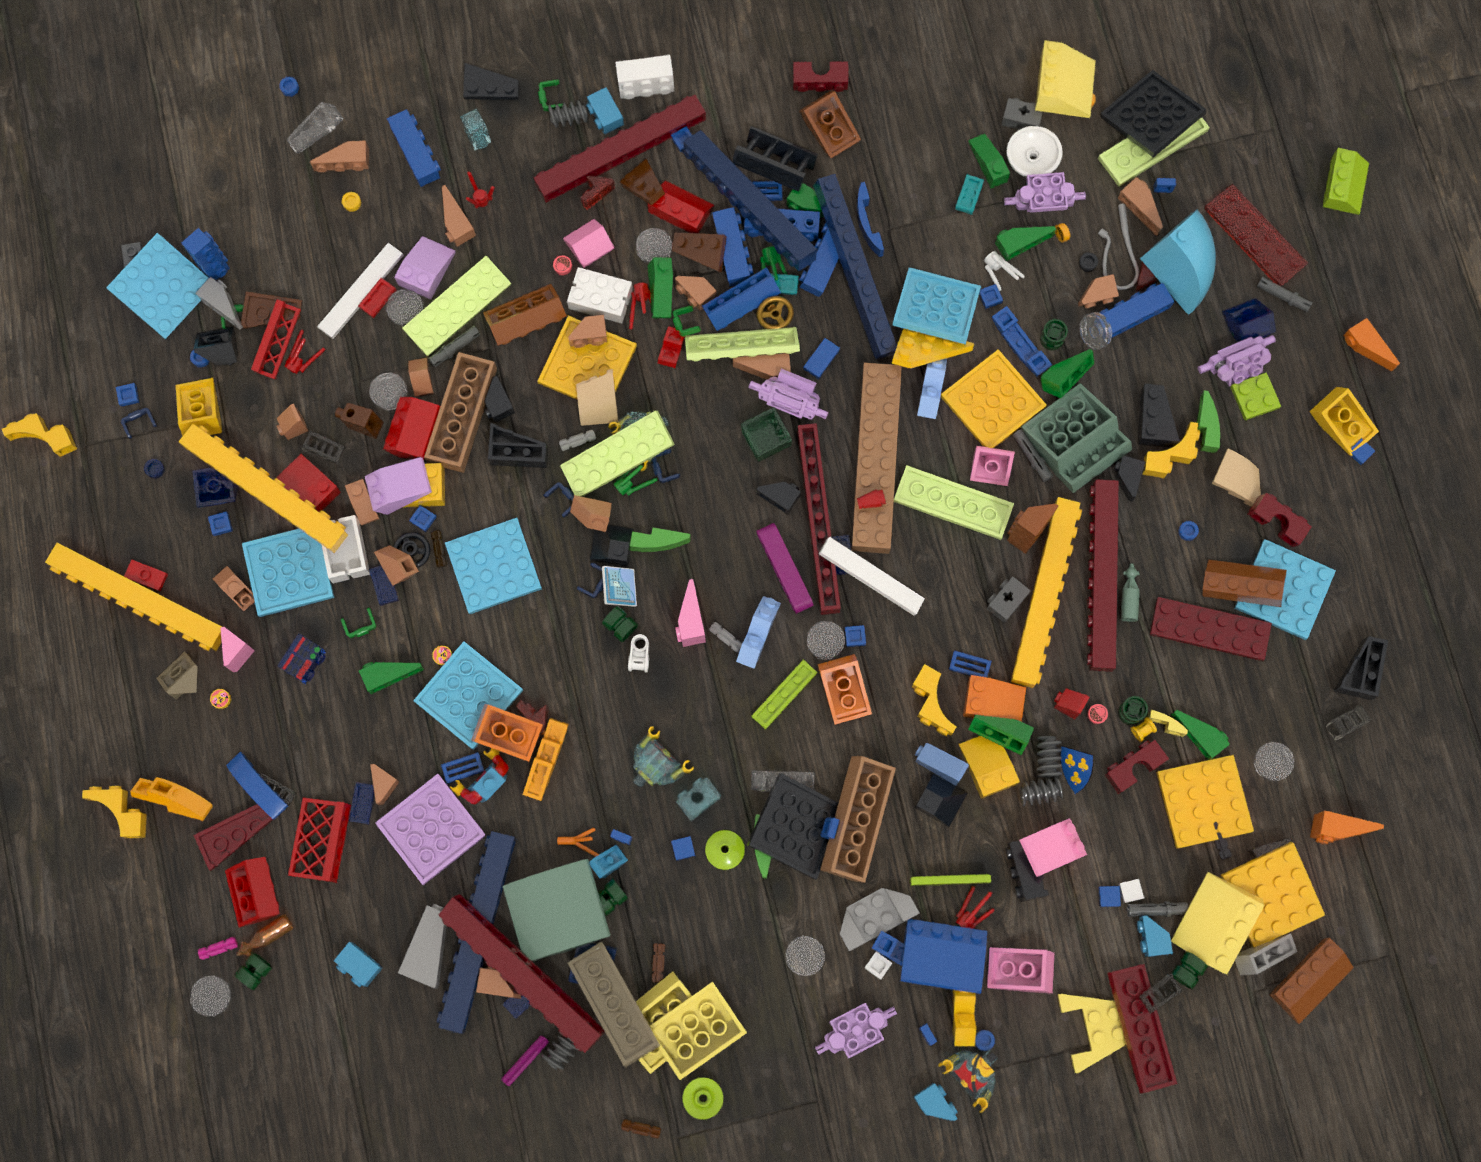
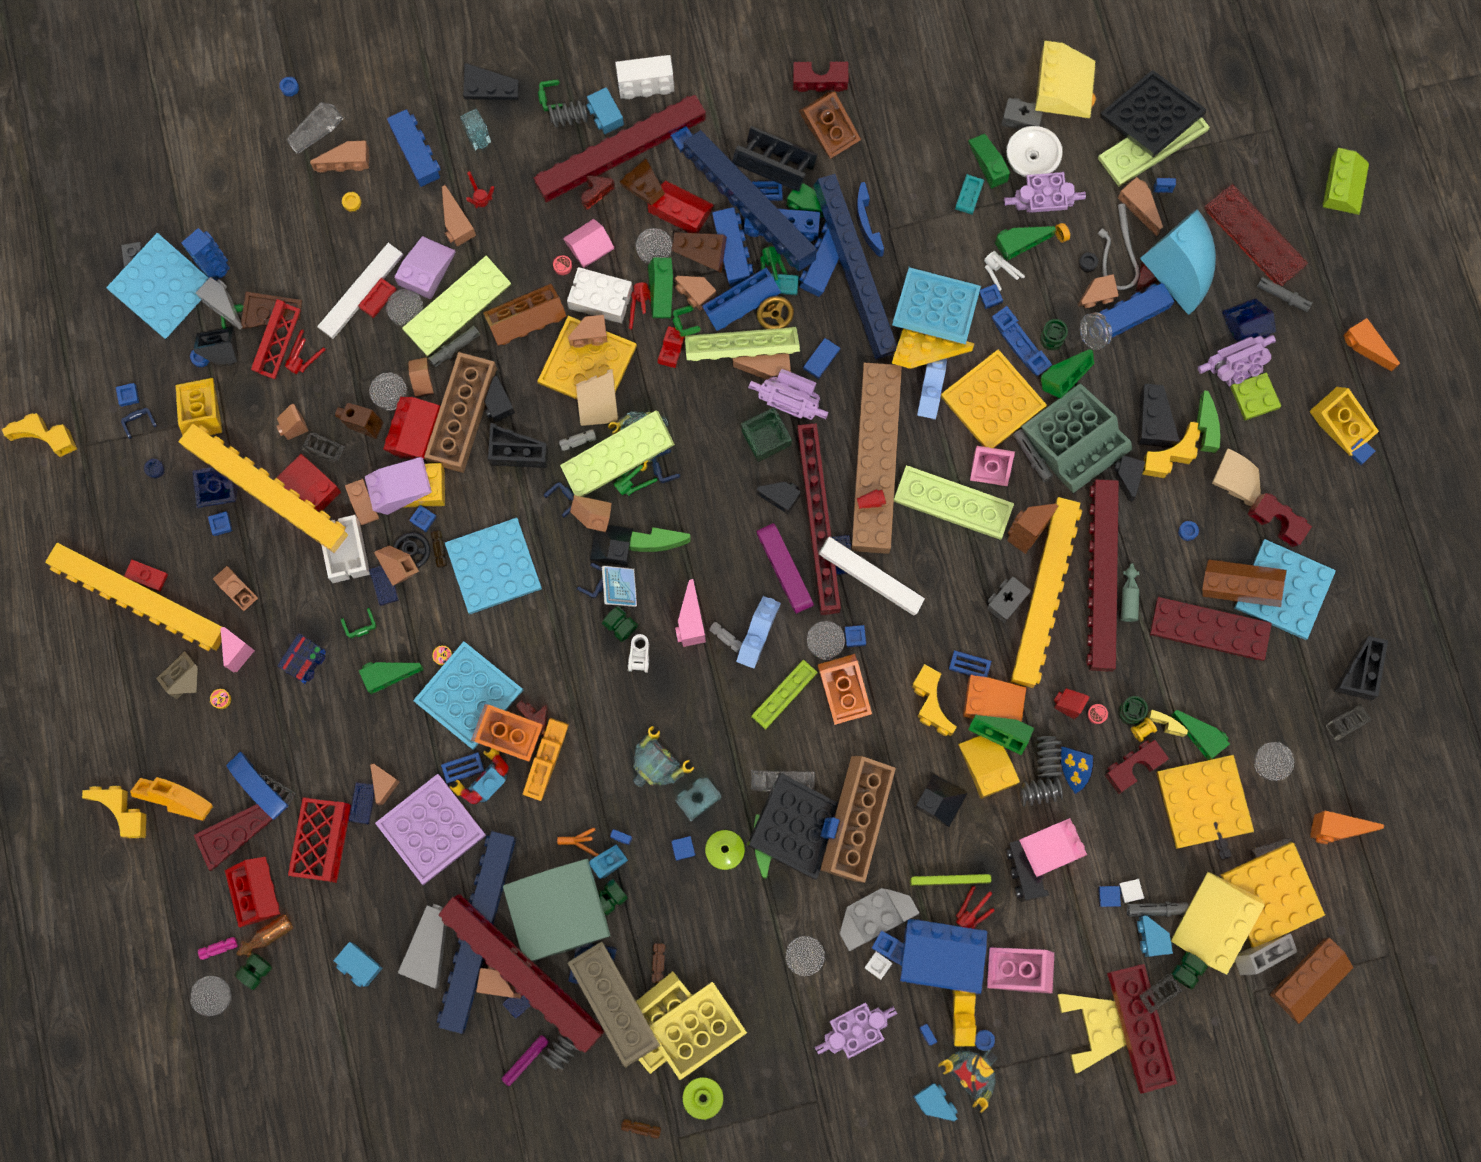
medium azure plate [242,529,334,617] -> none
medium blue slope [915,743,969,786] -> none

